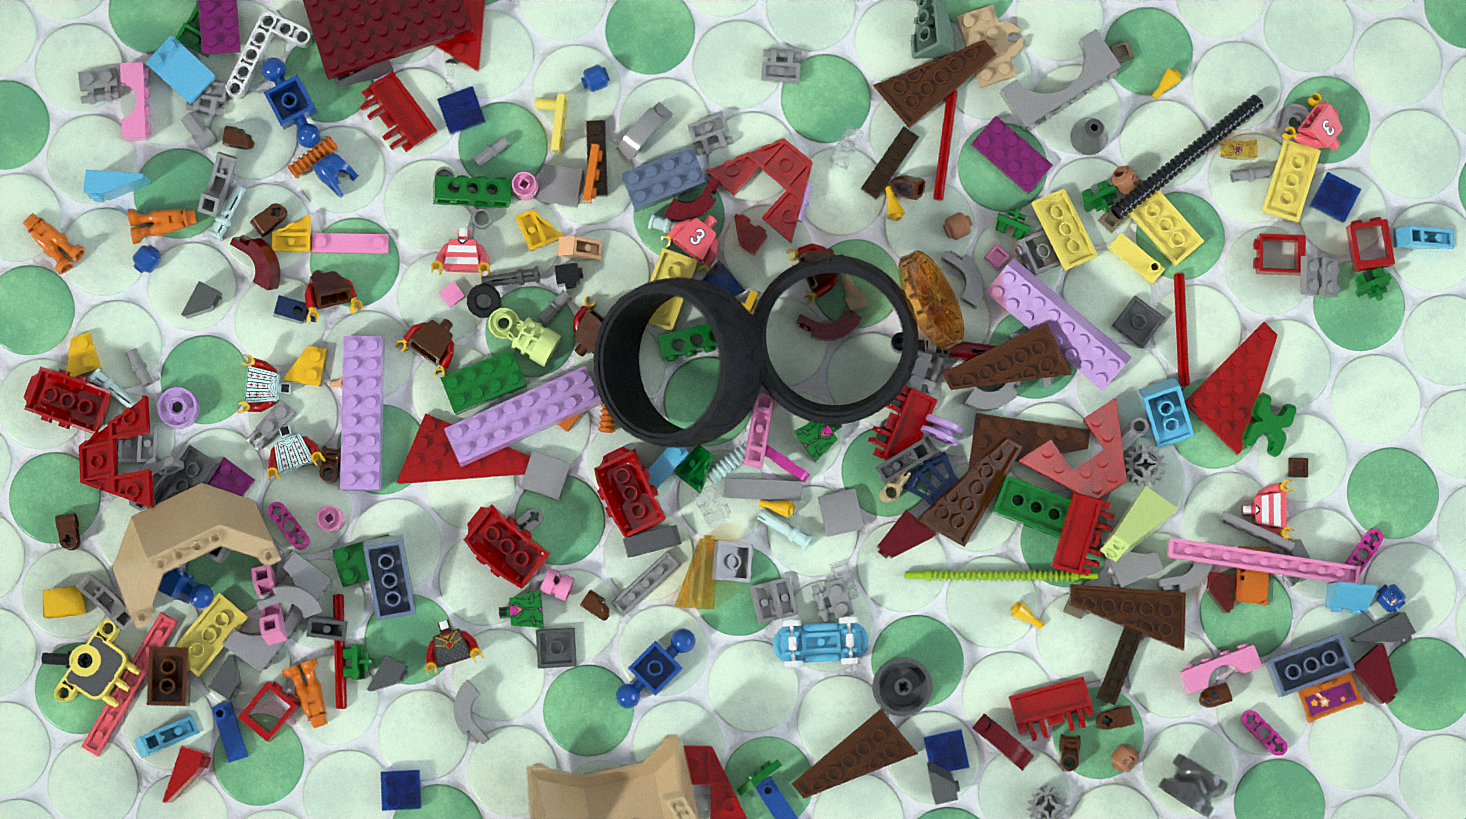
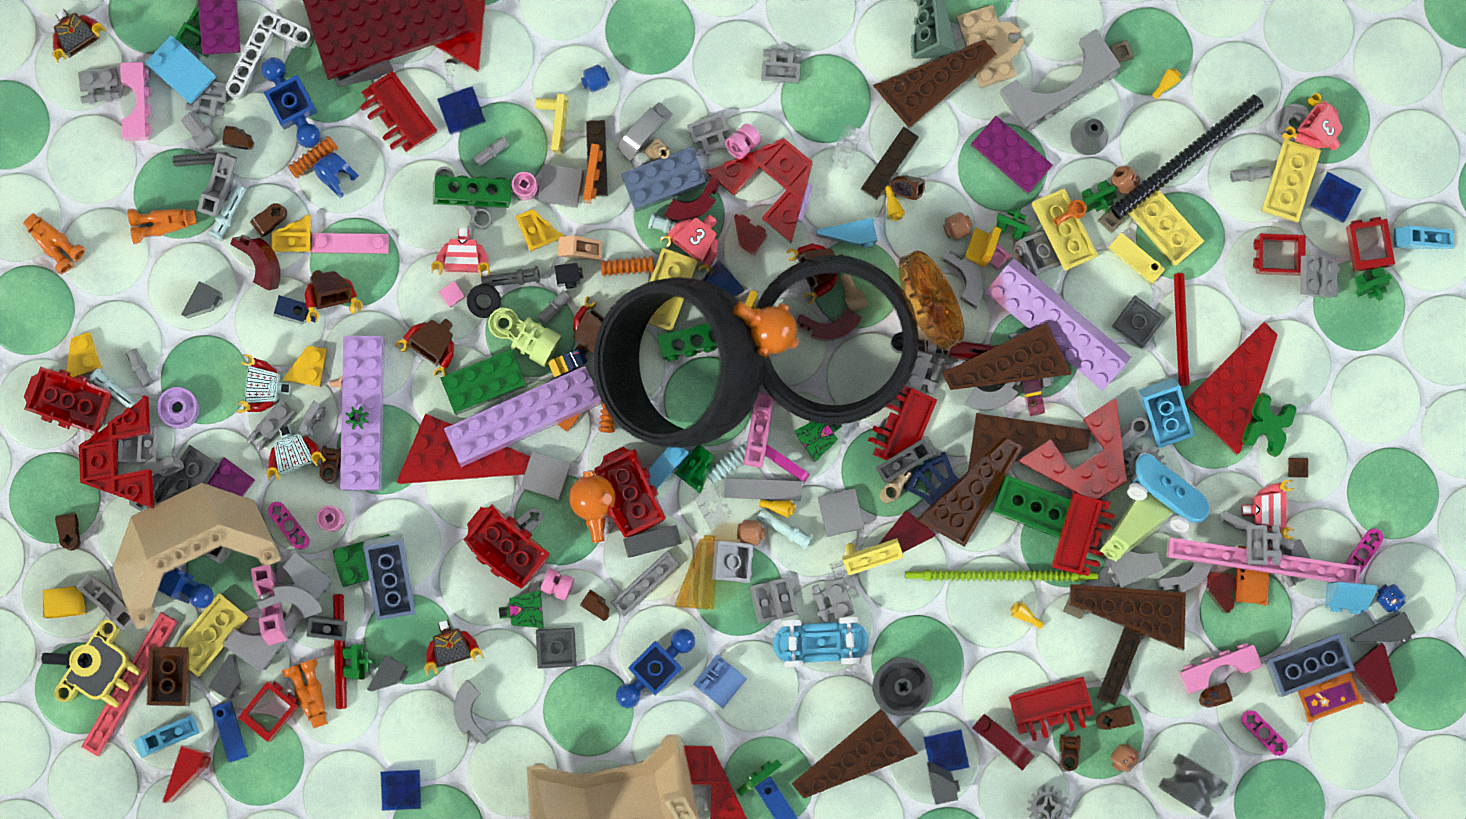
medium azure slope [84,169,151,203] -> none
blue head [132,244,161,273] -> none
lavender wheel [921,414,964,446] -> none
red axle [933,90,958,201] -> none
clear yellow leg [1220,140,1257,160] -> none
none -> torso [52,9,107,63]
none -> dark grey axle [173,152,229,166]
none -> light grey plate [299,400,326,436]
none -> green gear [345,406,369,430]
none -> leg [547,348,588,377]
none -> orange piece [569,470,615,543]
none -> orange piece [601,256,654,277]
none -> tan pin [644,138,670,161]
none -> medium blue hinge [693,654,747,708]
none -> bright pink wheel [725,123,761,159]
none -> orange piece [733,302,799,357]
none -> nougat head [737,520,766,546]
none -> medium azure slope [816,218,877,249]
none -> light yellow piece [842,539,904,576]
none -> yellow panel [964,226,1002,267]
none -> clear pink leg [1021,379,1045,416]
none -> orange plate [1053,200,1087,226]
none -> medium azure piece [1127,453,1210,532]
none -> light grey plate [1246,525,1282,565]

